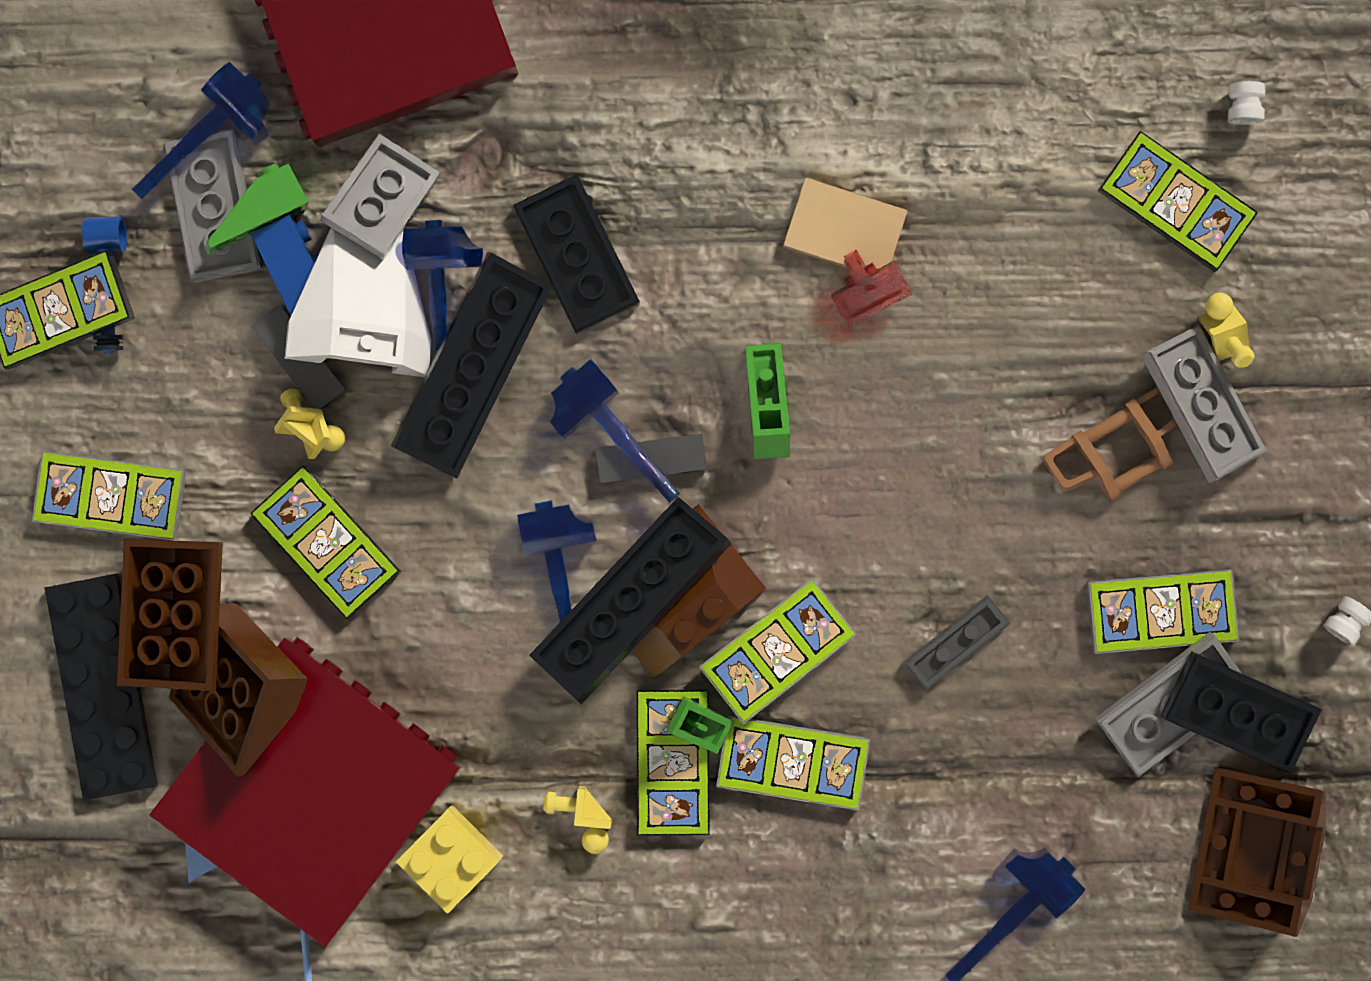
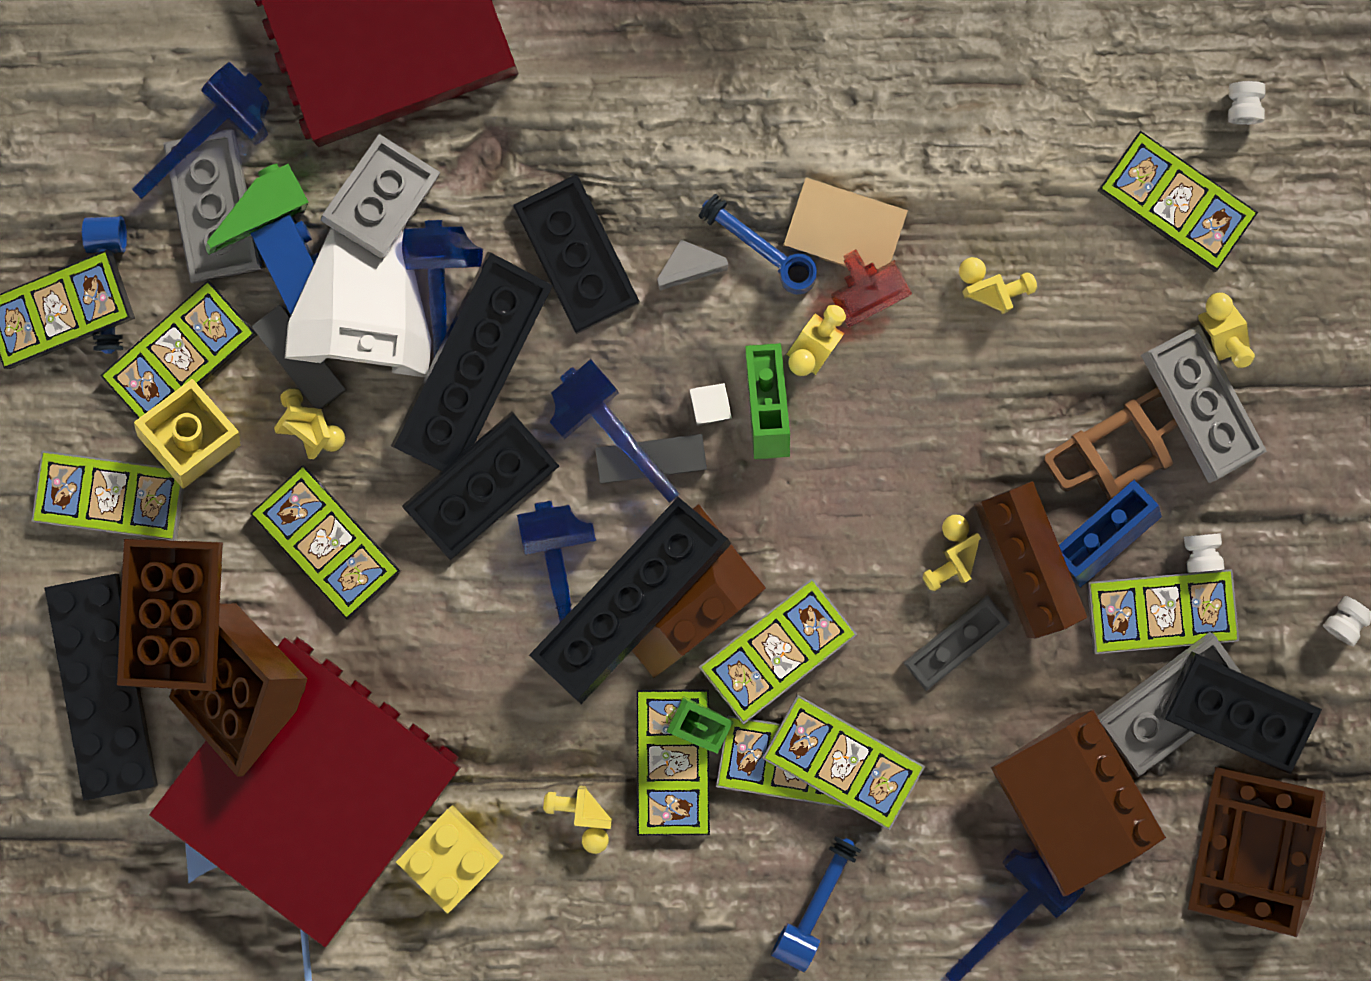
none -> tile [100,280,257,419]
none -> light yellow brick [134,379,241,489]
none -> black tile [402,411,559,560]
none -> light grey slope [657,240,728,290]
none -> white slope [689,383,732,426]
none -> blue piece [699,194,817,295]
none -> tile [762,694,925,830]
none -> blue piece [771,836,861,973]
none -> light yellow piece [786,305,846,376]
none -> light yellow piece [922,515,981,591]
none -> light yellow piece [959,257,1037,314]
none -> reddish brown slope [974,481,1088,639]
none -> reddish brown slope [991,710,1166,896]
none -> blue brick [1059,480,1162,588]
none -> white wheel [1184,533,1224,573]

